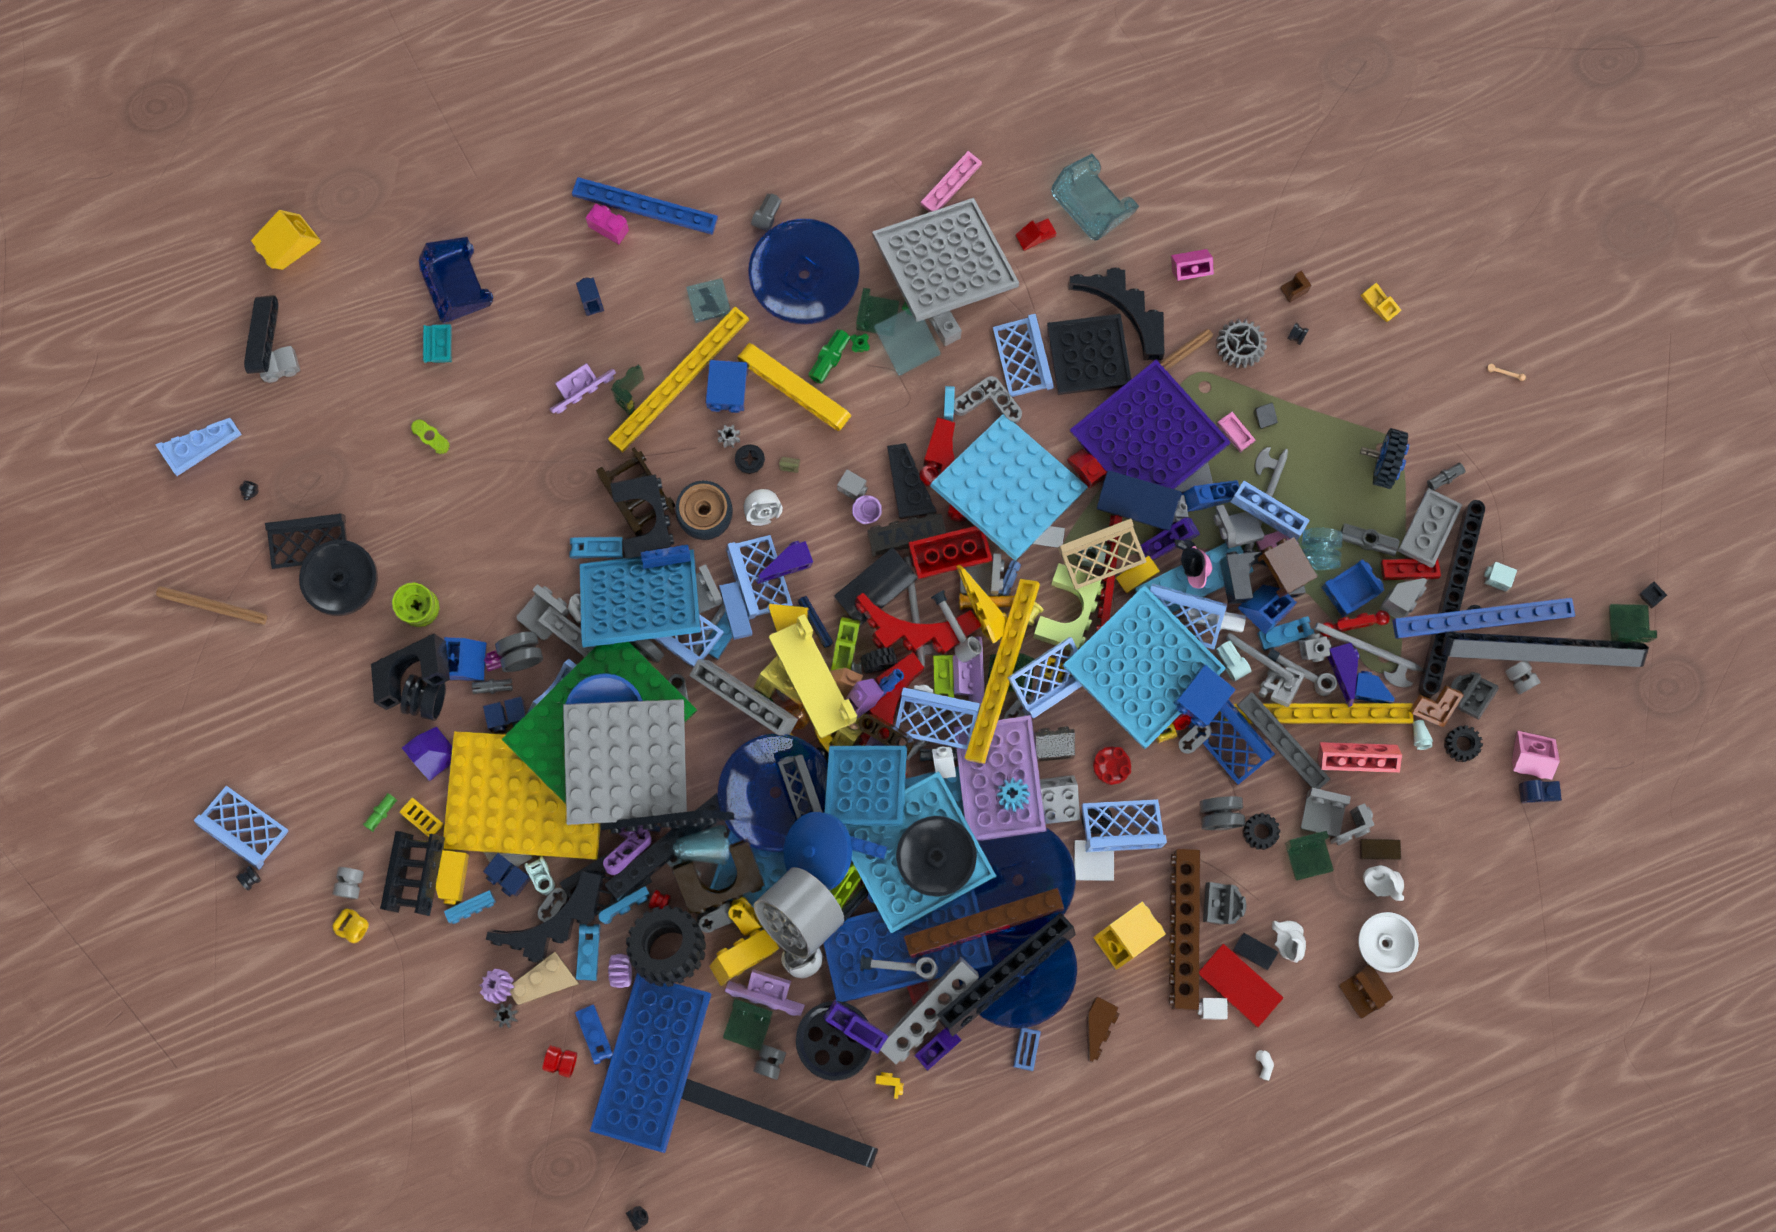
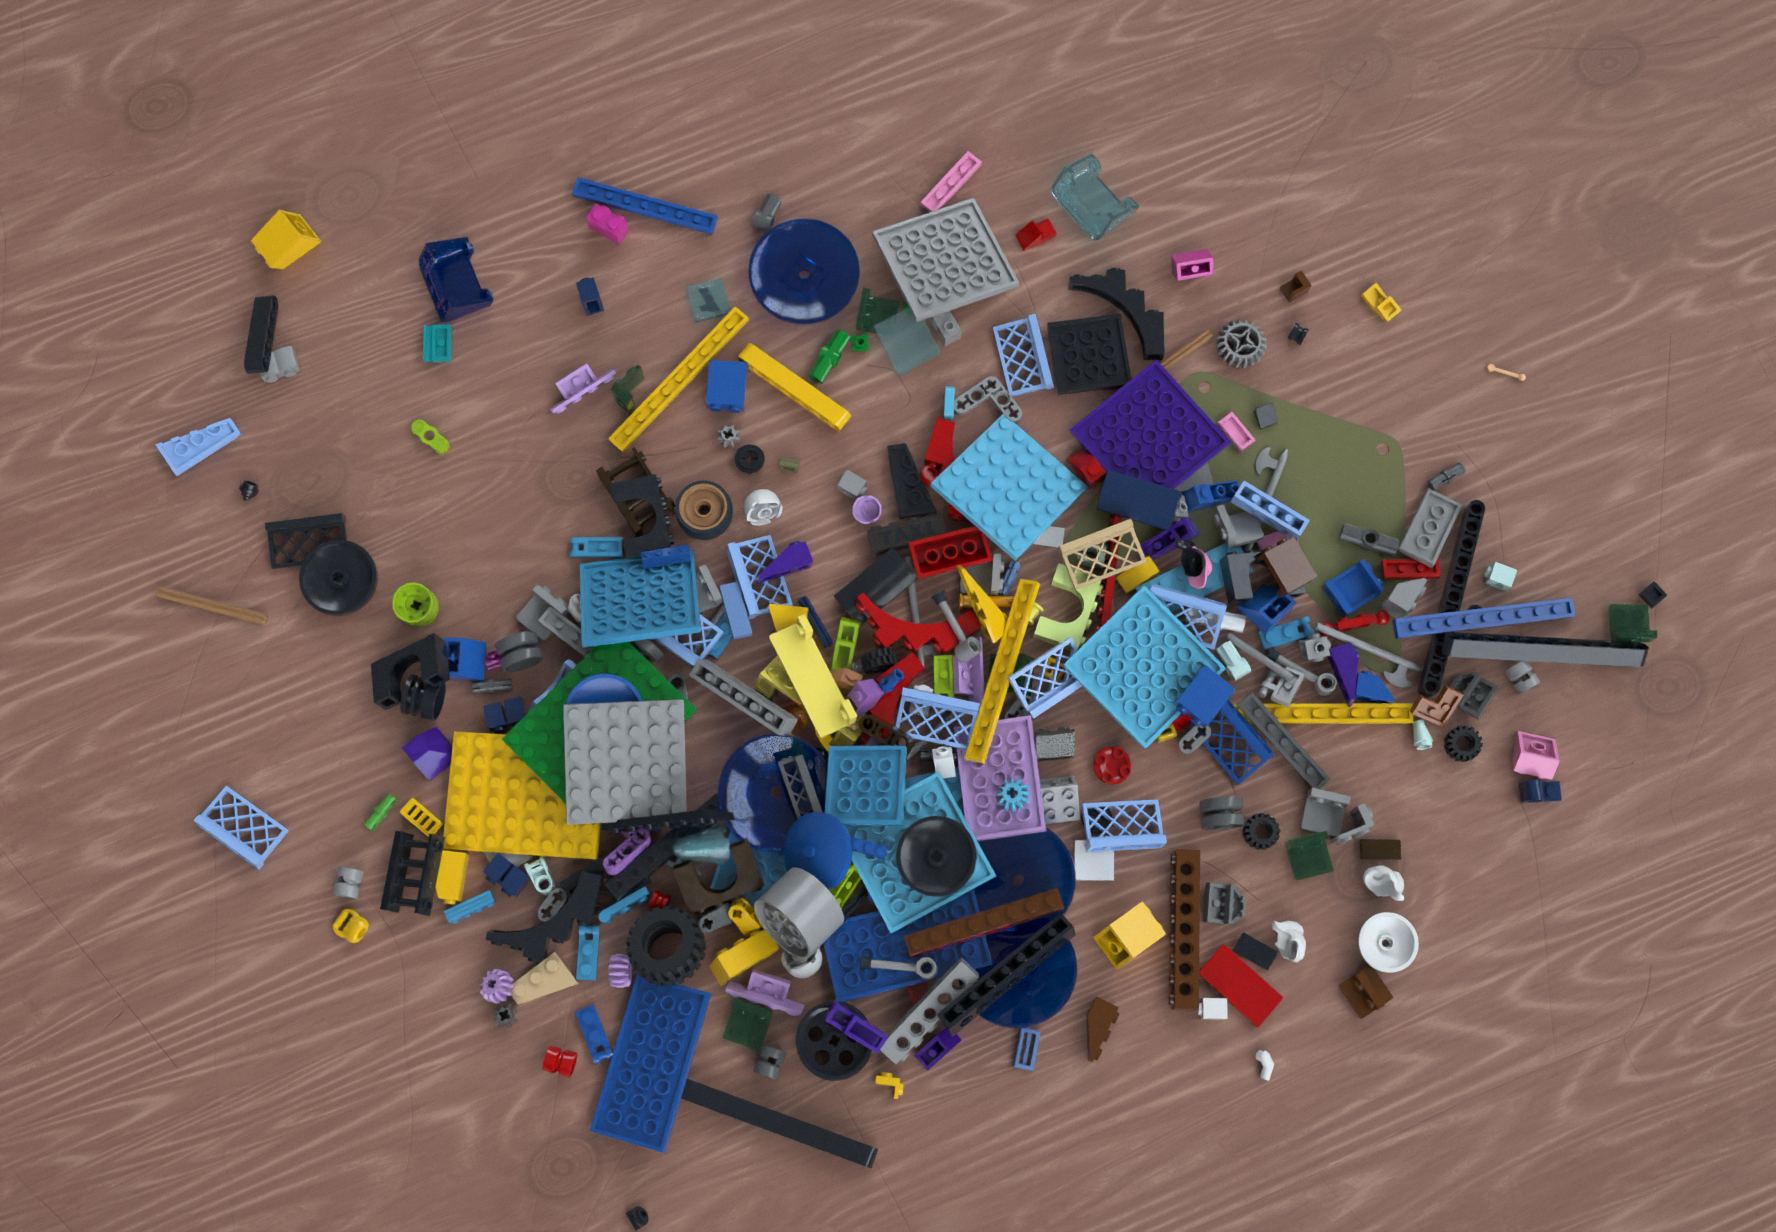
black wheel [236,866,261,891] -> none
clear light blue wheel [1302,528,1343,570] -> none
coral brick [1318,742,1402,773] -> none
black wheel [1360,428,1410,489] -> none

